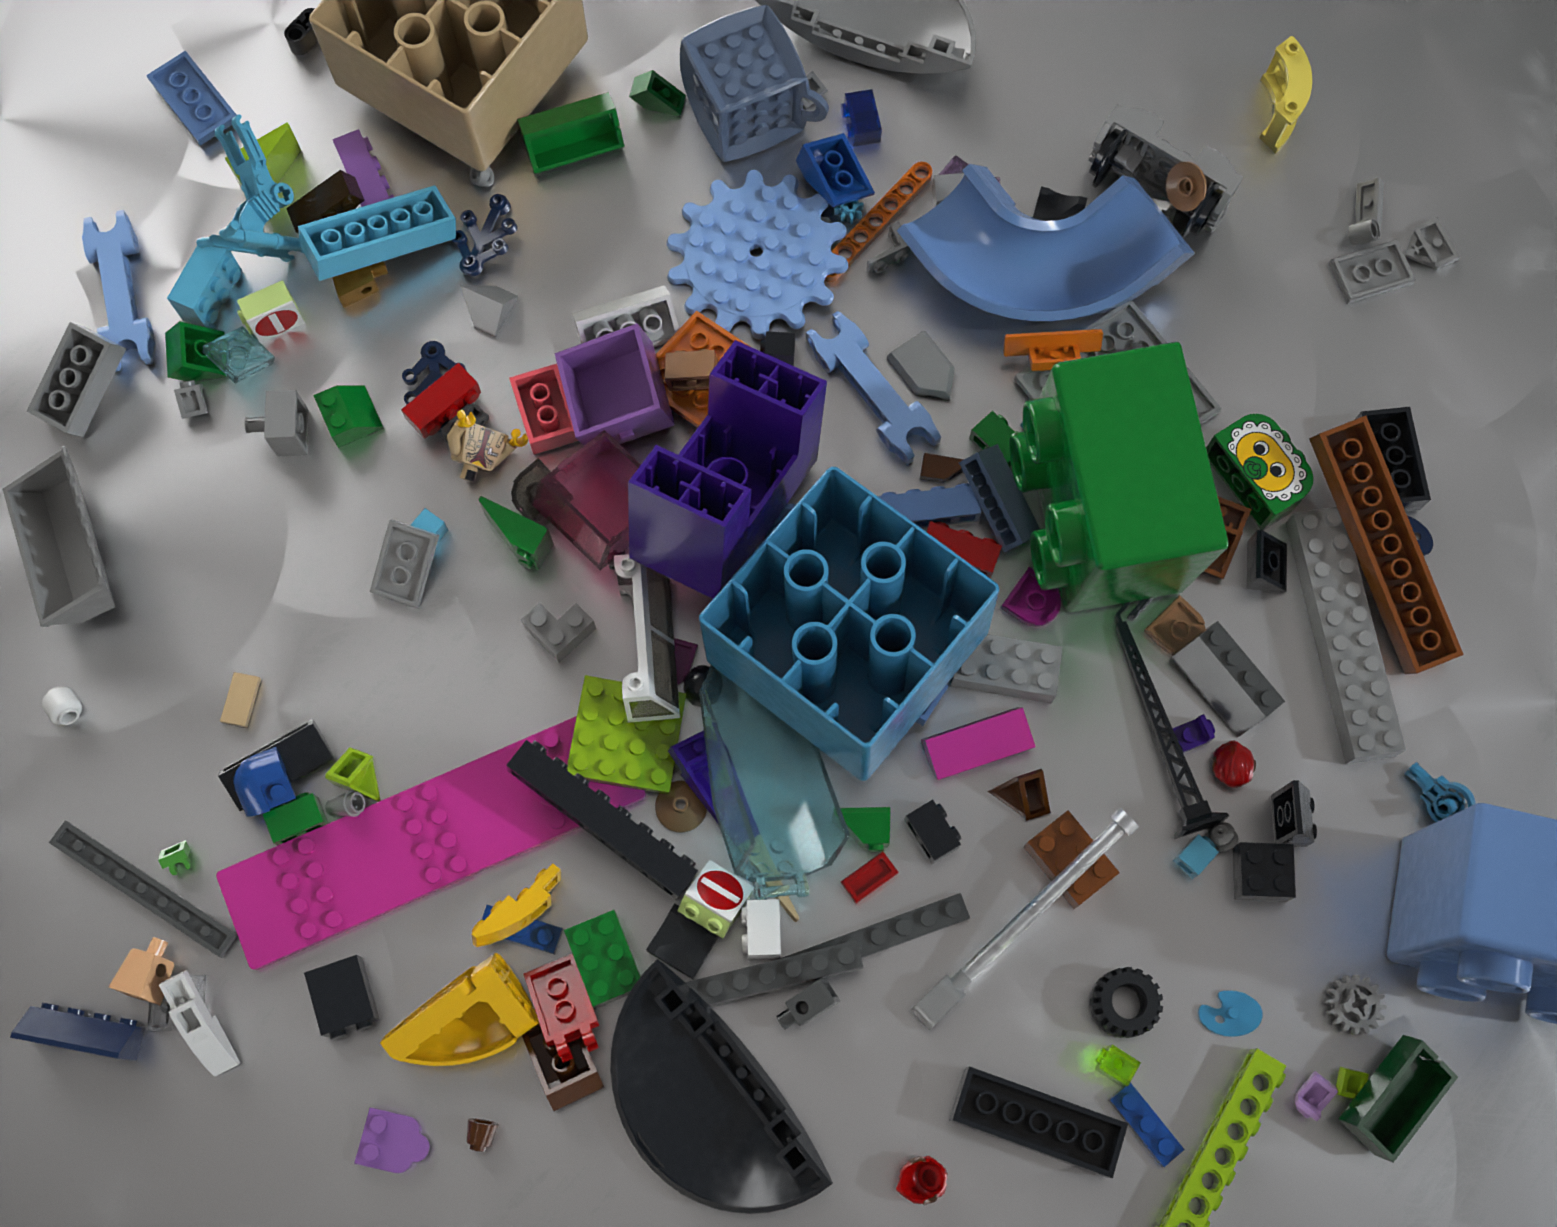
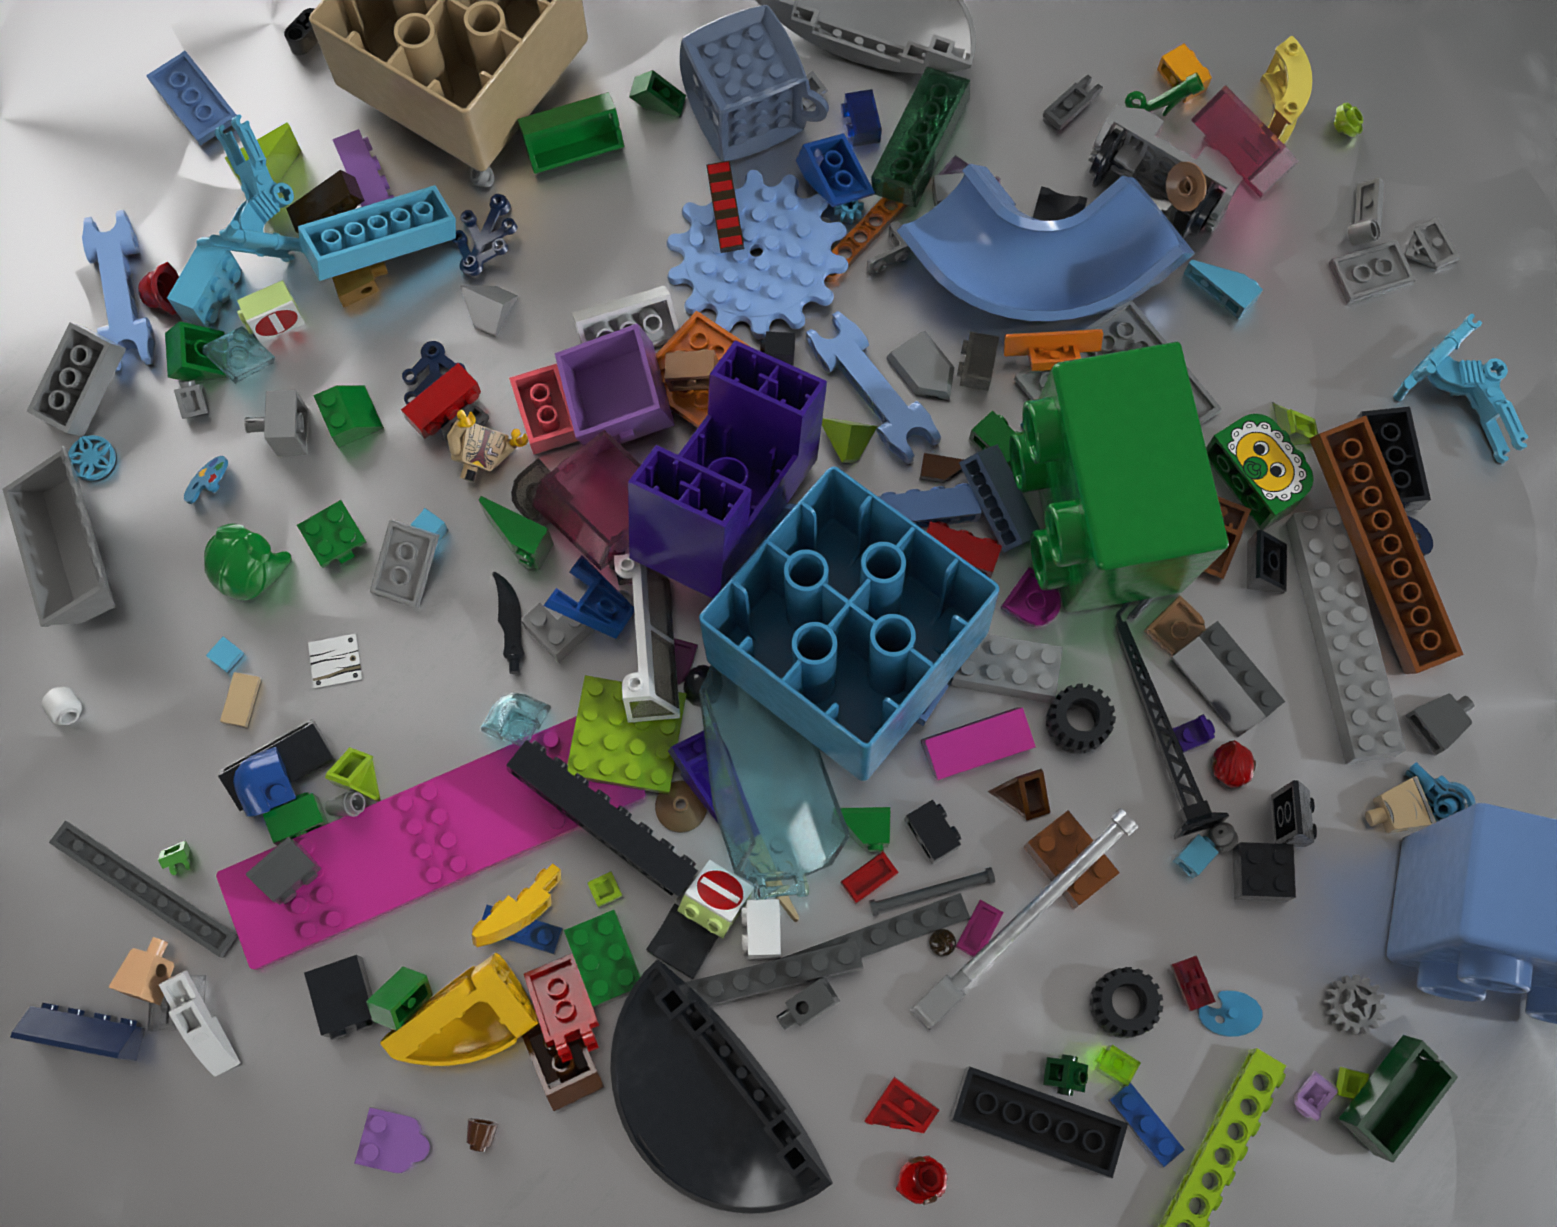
none -> medium azure wheel [68,435,116,481]
none -> red piece [138,262,179,316]
none -> dark azure piece [184,456,228,504]
none -> green piece [204,523,291,600]
none -> medium azure tile [206,636,244,673]
none -> dark grey slope [246,837,322,905]
none -> green piece [297,500,367,568]
none -> white sticker [308,633,362,688]
none -> green brick [366,966,433,1031]
none -> clear light blue brick [481,692,551,747]
none -> black sword [492,572,525,674]
none -> blue wing [543,555,634,639]
none -> lime plate [587,871,623,908]
none -> tile [706,160,745,253]
none -> lime slope [822,418,878,463]
none -> red wing [864,1076,940,1133]
none -> dark grey bar [869,867,995,916]
none -> clear green brick [871,67,970,208]
none -> dark brown plate [929,929,956,956]
none -> dark pink tile [955,899,1004,957]
none -> clear smoke brick [956,331,999,391]
none -> dark grey hinge [1043,75,1103,131]
none -> dark green brick [1043,1054,1088,1096]
none -> black tyre [1046,683,1116,753]
none -> green plant [1125,72,1204,116]
none -> light orange brick [1157,43,1212,104]
none -> dark red hips [1170,955,1216,1012]
none -> medium azure slope [1184,260,1263,319]
none -> clear pink container [1191,85,1299,198]
none -> lime slope [1273,402,1318,446]
none -> lime plate [1334,102,1363,137]
none -> tan torso [1365,776,1436,833]
none -> medium azure piece [1393,314,1528,463]
none -> dark grey torso [1405,693,1475,755]

